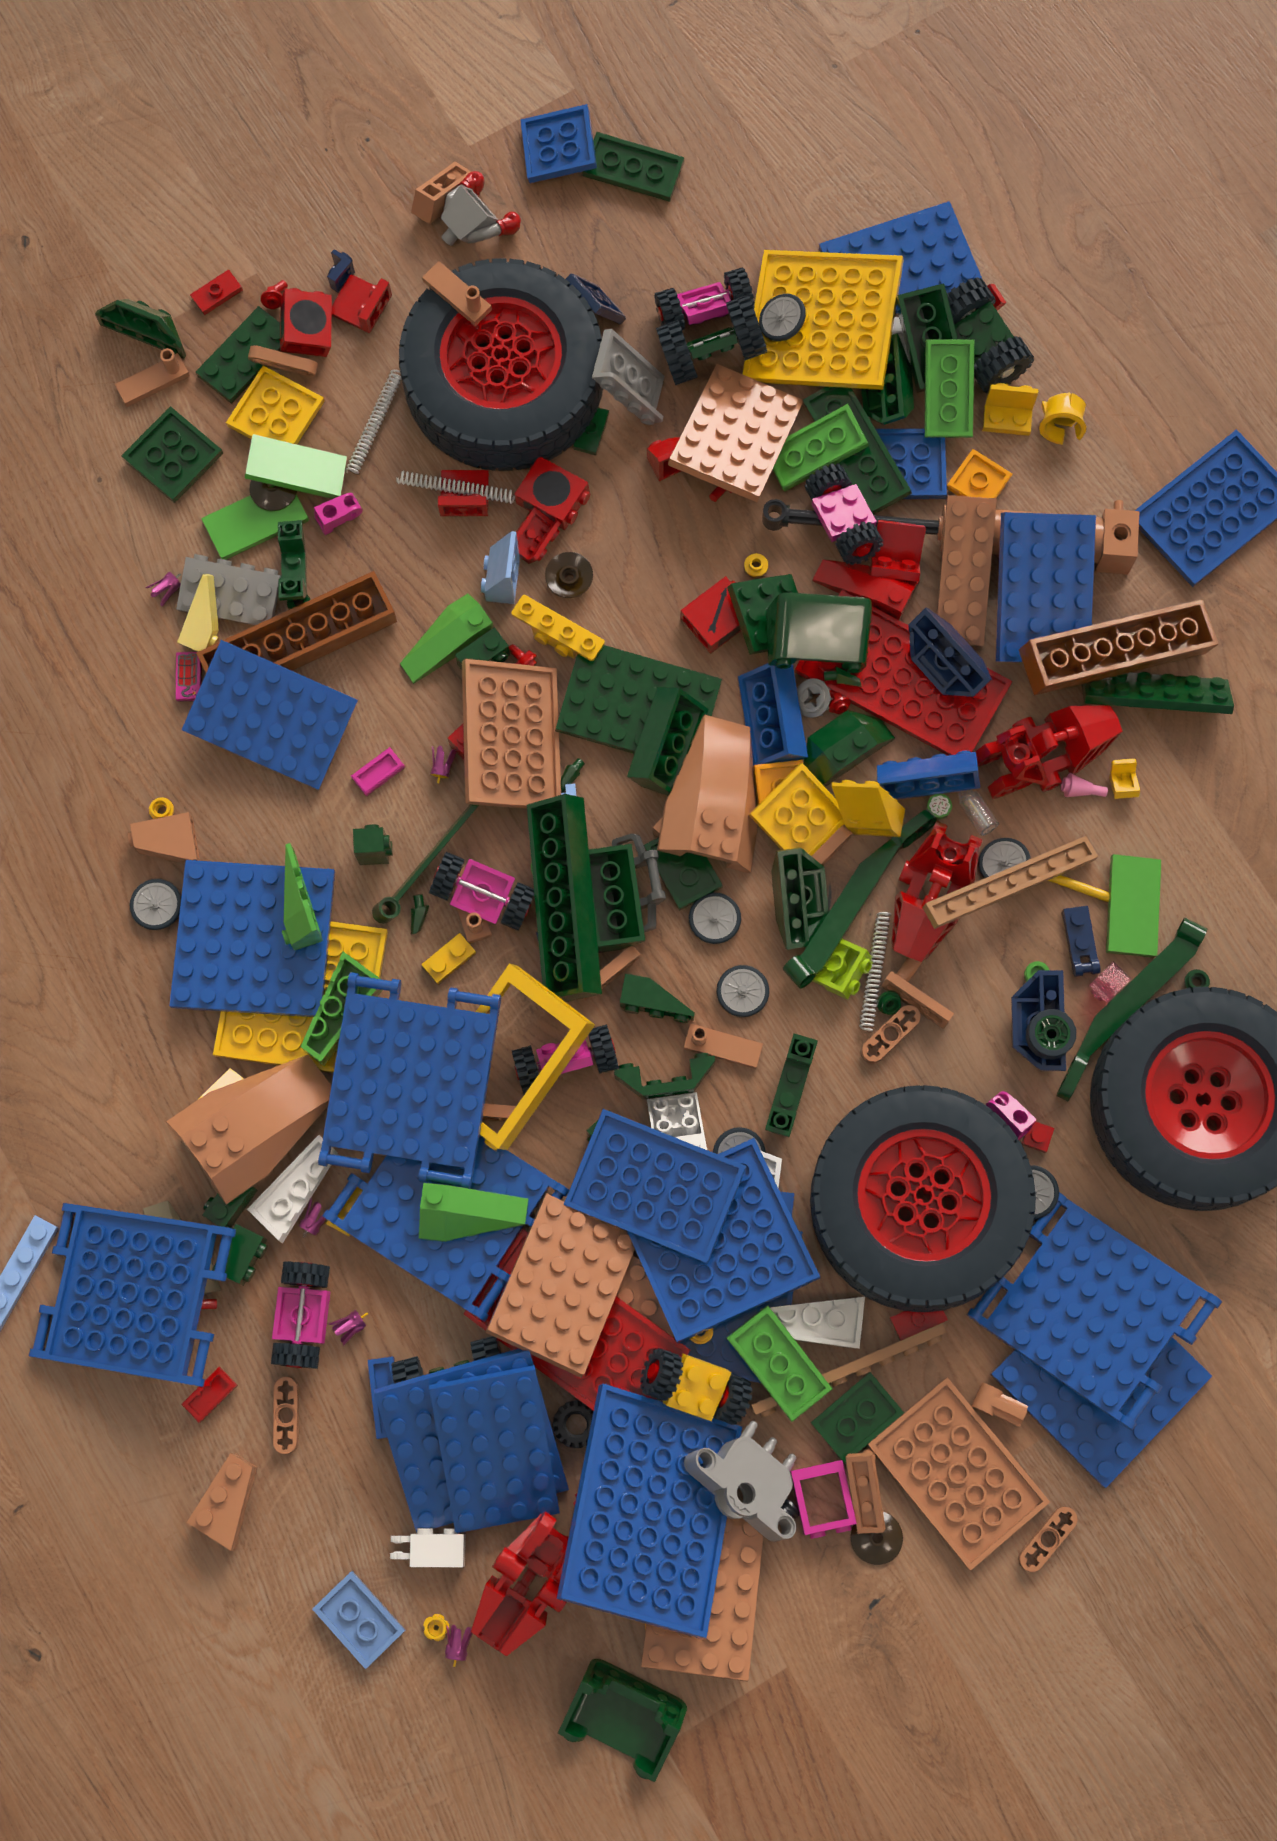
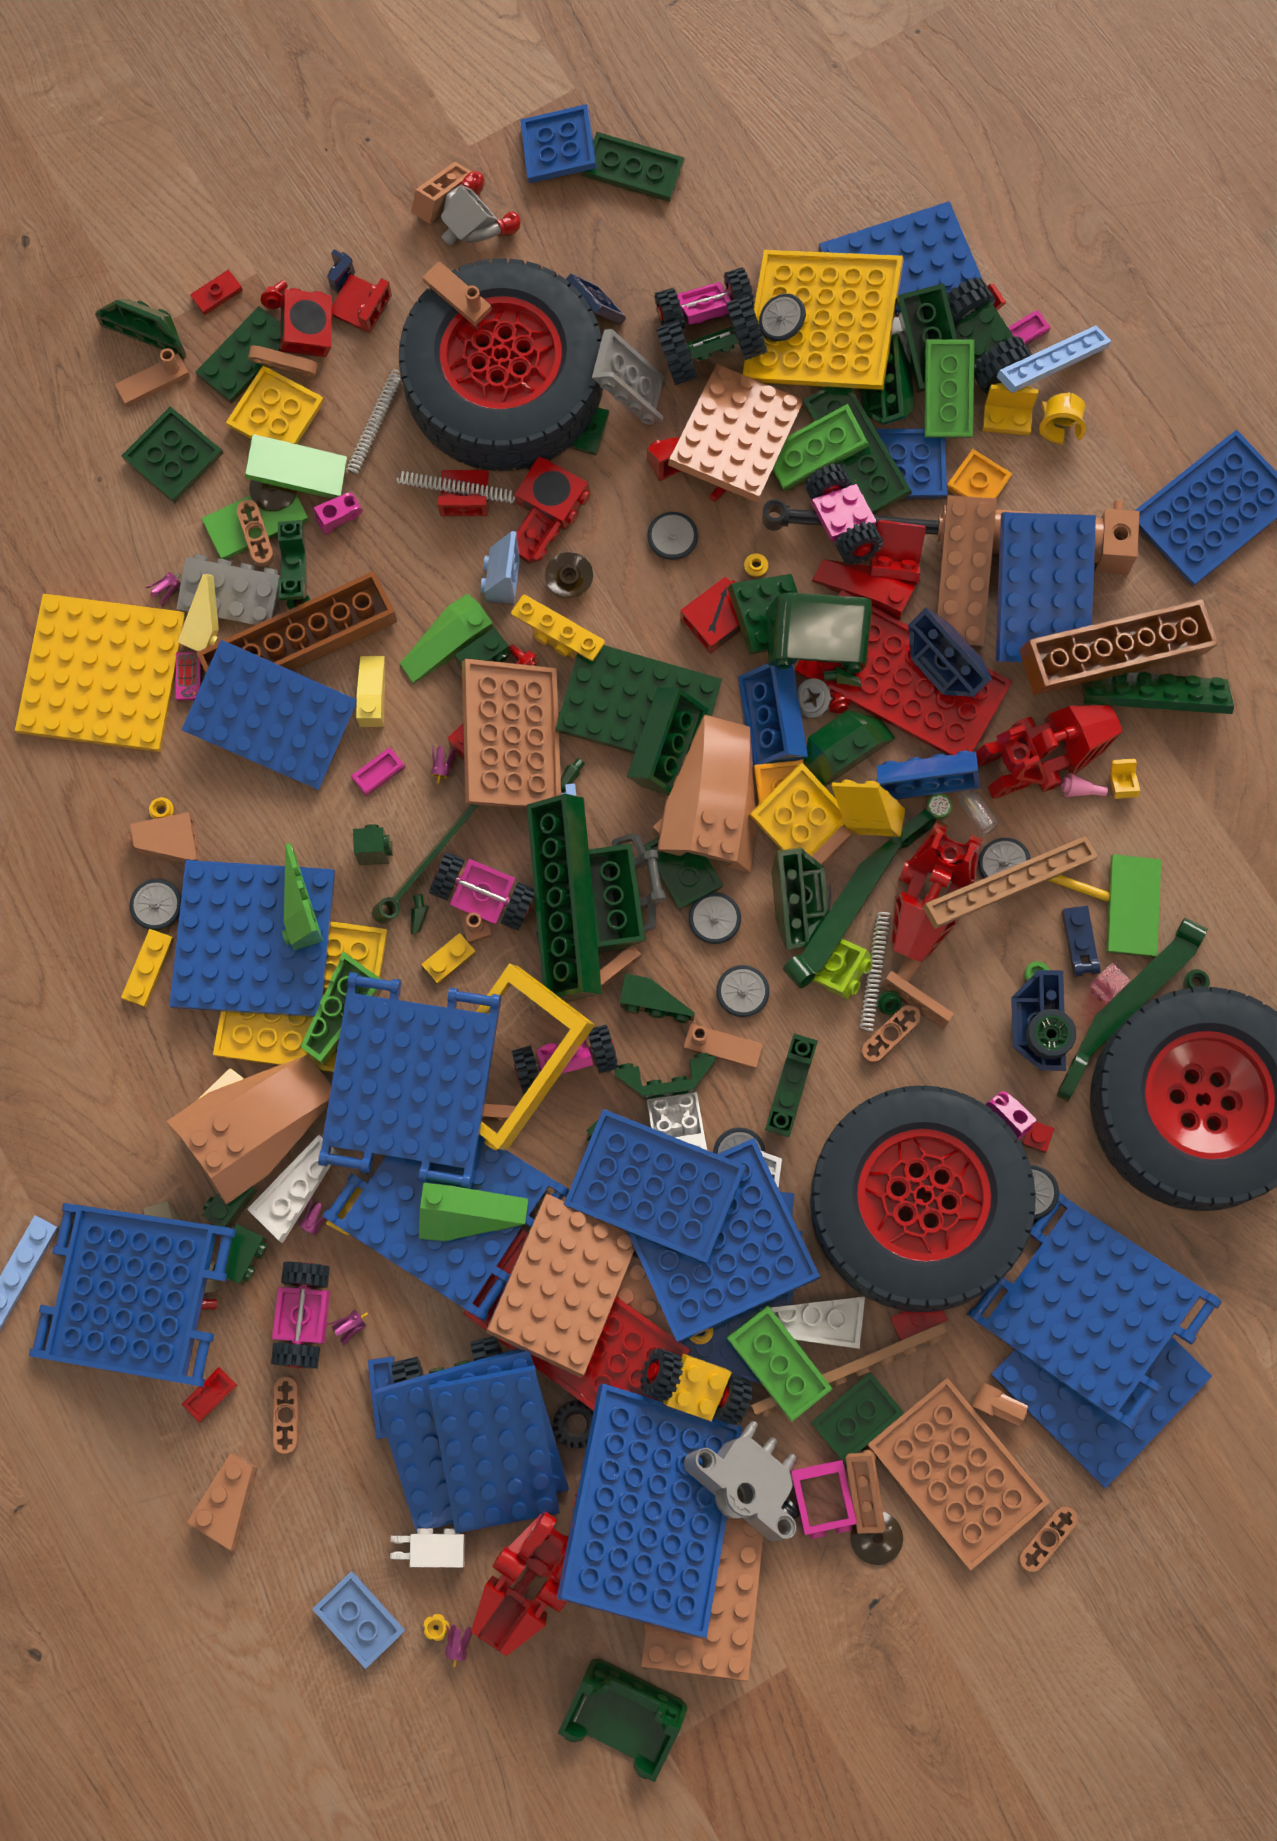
none -> yellow plate [15,594,187,752]
none -> yellow plate [121,929,174,1008]
none -> nougat beam [237,500,274,567]
none -> light yellow slope [356,656,385,727]
none -> light grey wheel [647,512,698,560]
none -> light blue plate [996,325,1111,393]
none -> dark pink tile [1008,309,1051,345]

